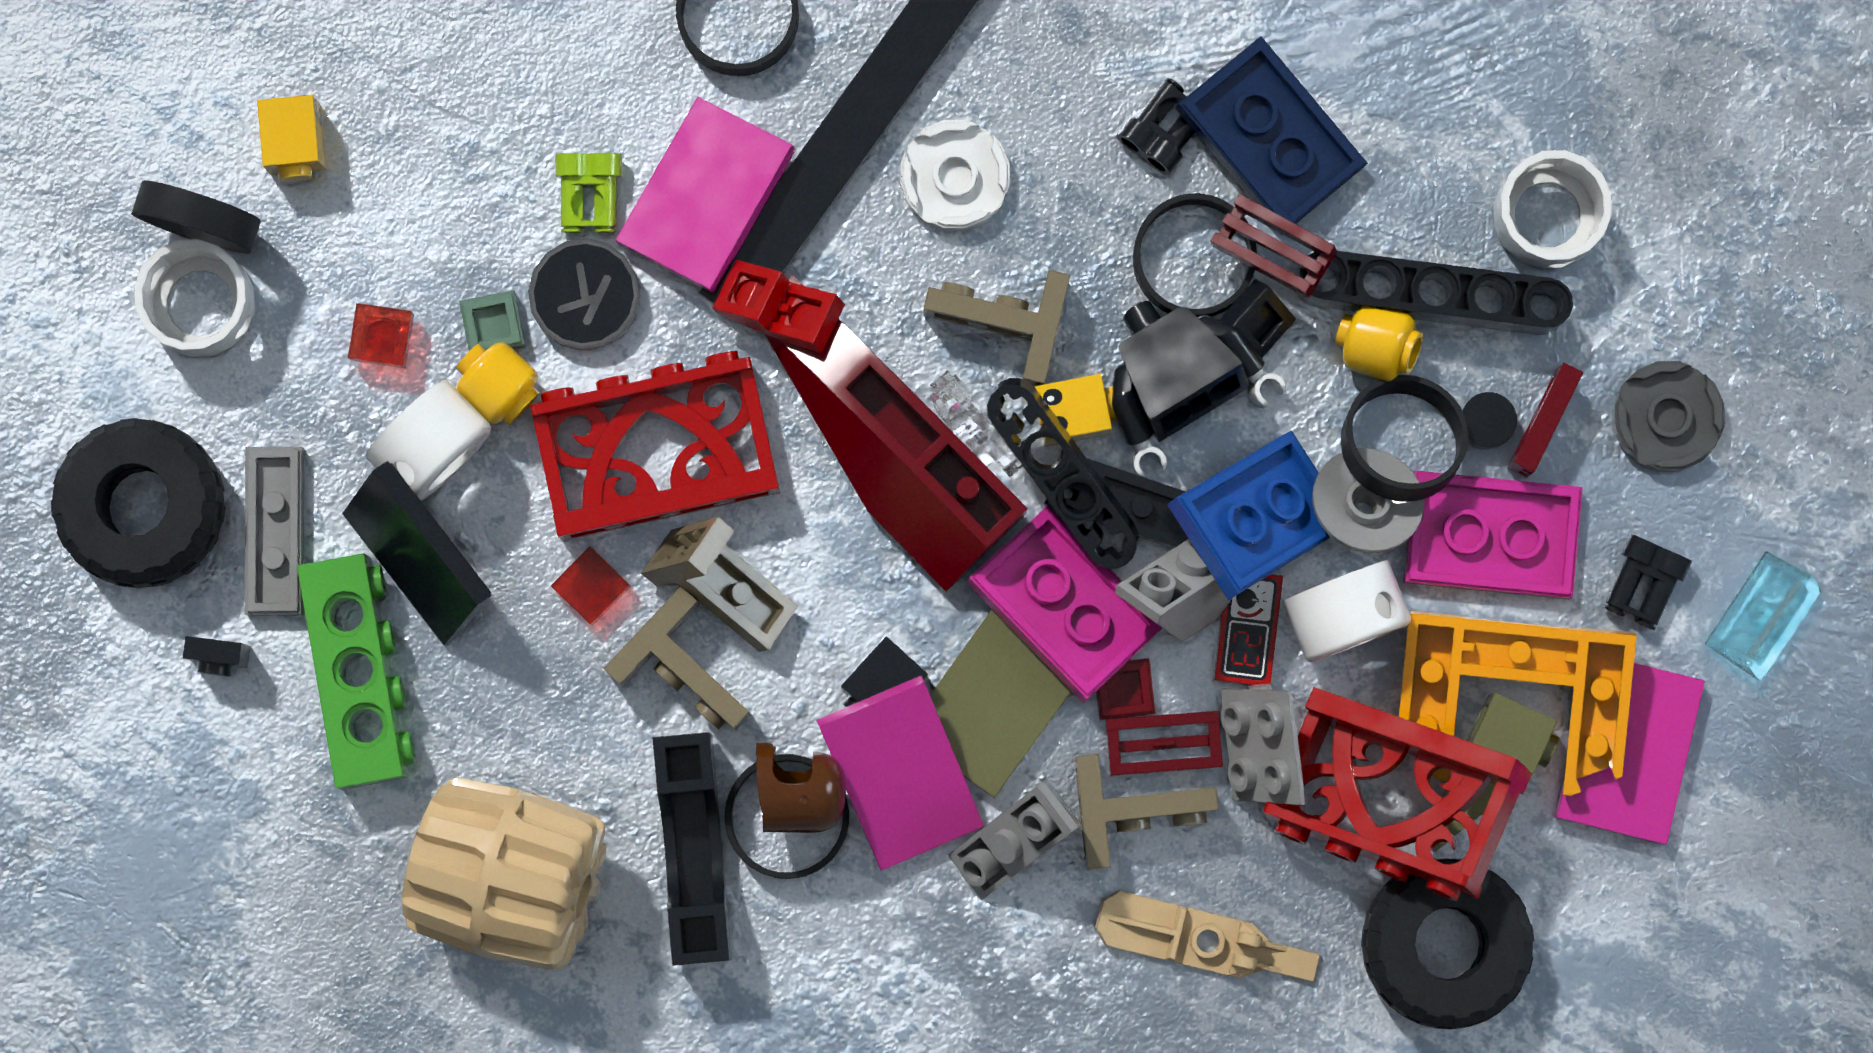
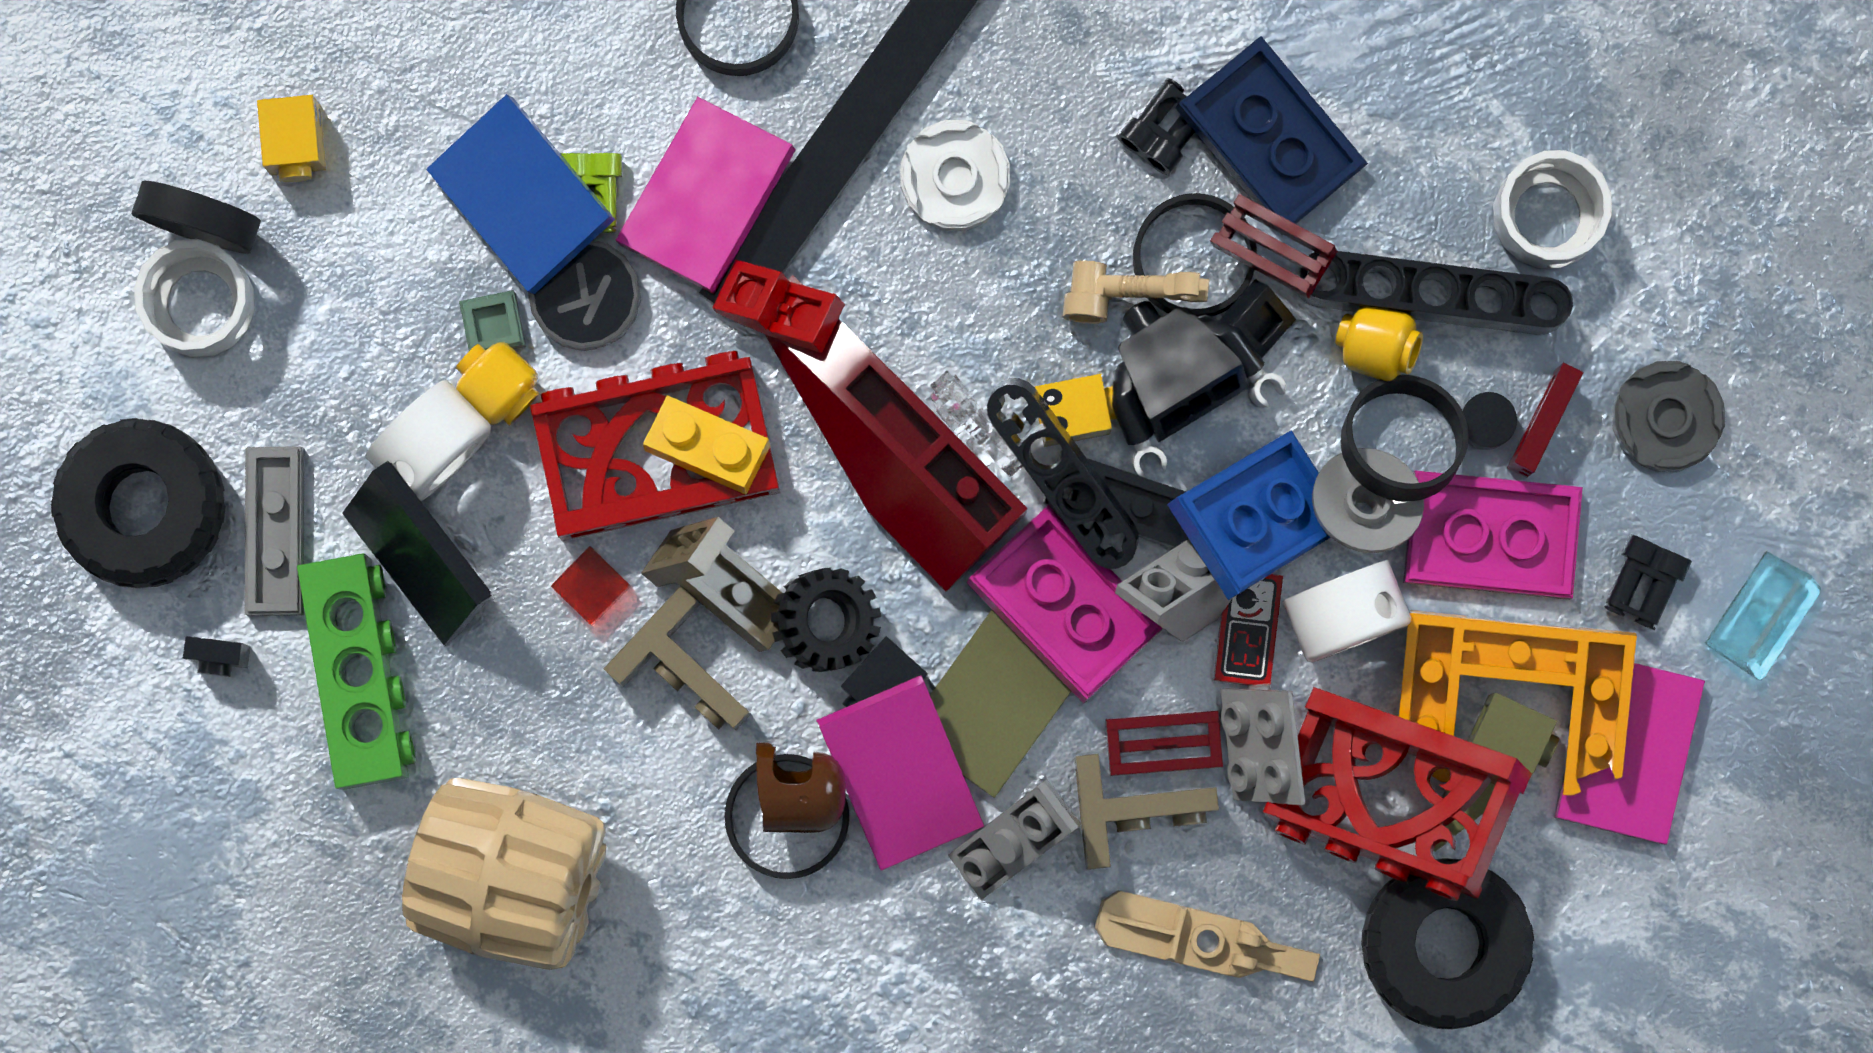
clear red plate [348,303,414,369] -> none
black arch [652,732,732,966] -> none
dark tan bracket [923,270,1070,387] -> none
dark red tile [1096,658,1156,721] -> none
none -> blue tile [426,94,615,294]
none -> yellow plate [643,395,770,495]
none -> black tyre [771,567,881,672]
none -> tan brick [1062,260,1210,324]

